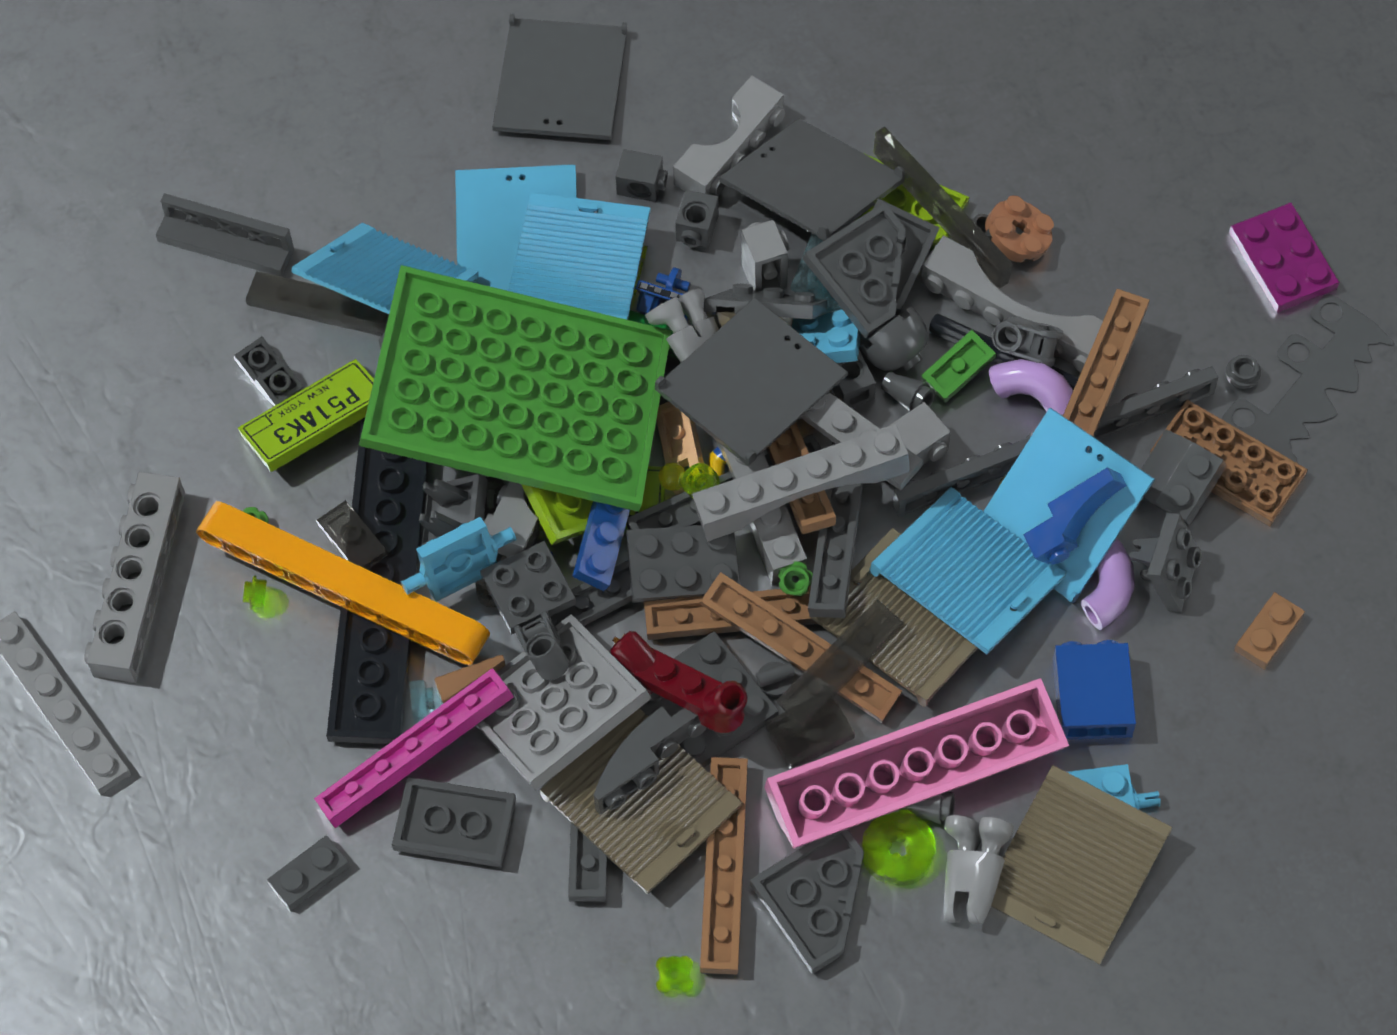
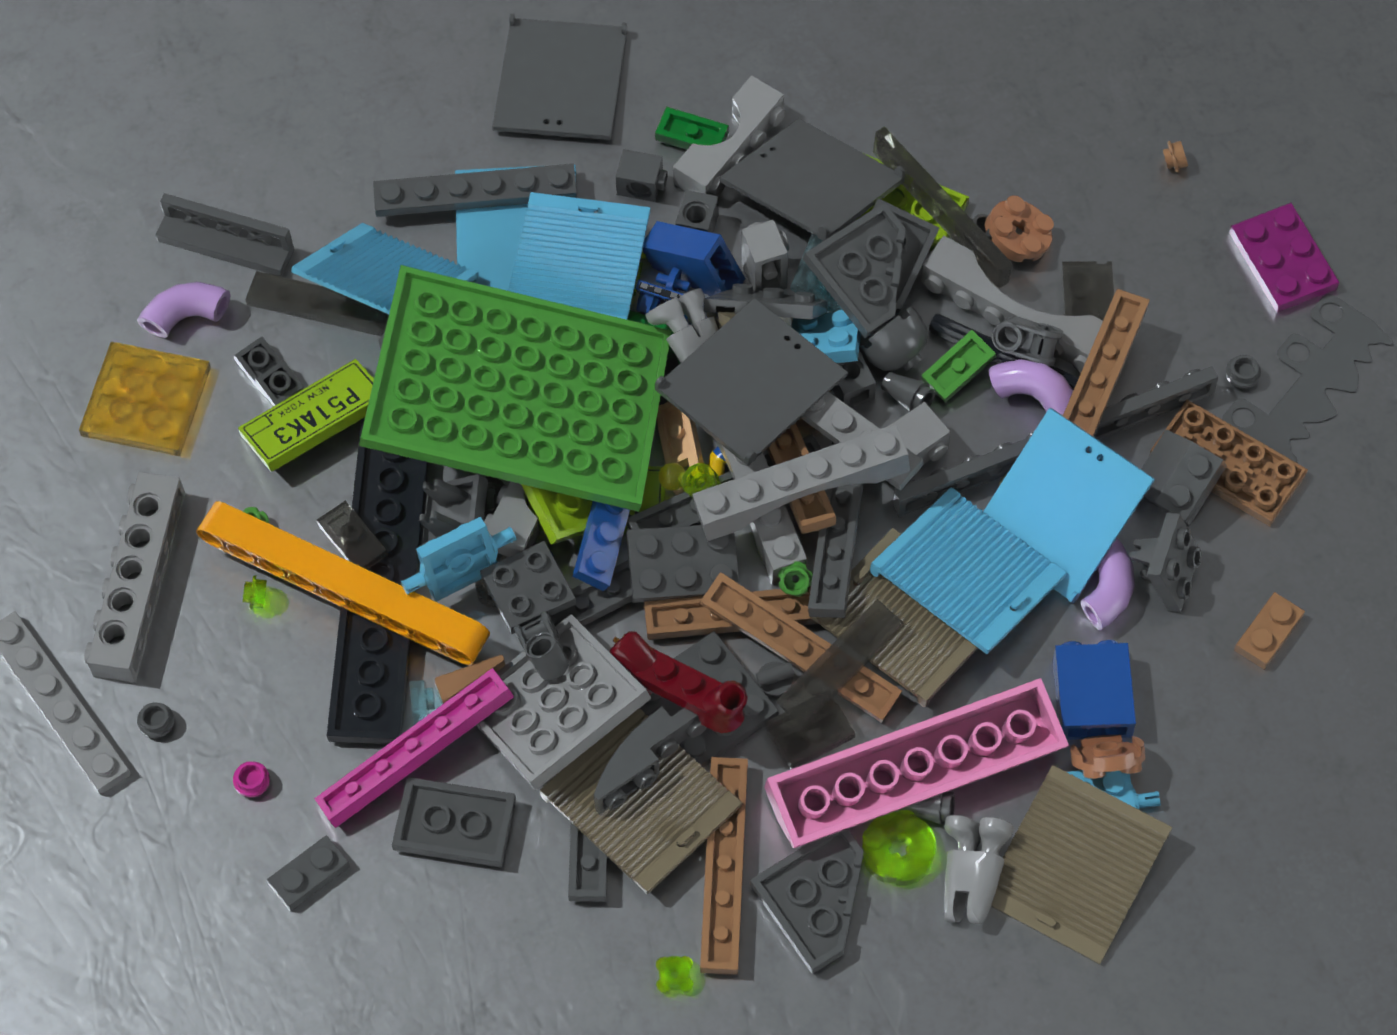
blue slope [1023,467,1127,565] -> none
none -> clear yellow plate [79,342,211,456]
none -> lavender cylinder [137,282,230,338]
none -> dark grey plate [137,702,174,738]
none -> dark pink plate [233,761,270,798]
none -> dark grey plate [373,164,577,217]
none -> blue slope [642,221,746,296]
none -> green plate [655,106,729,150]
none -> clear smoke plate [1061,261,1114,320]
none -> nougat plate [1070,734,1146,779]
none -> medium nougat plate [1163,141,1188,173]

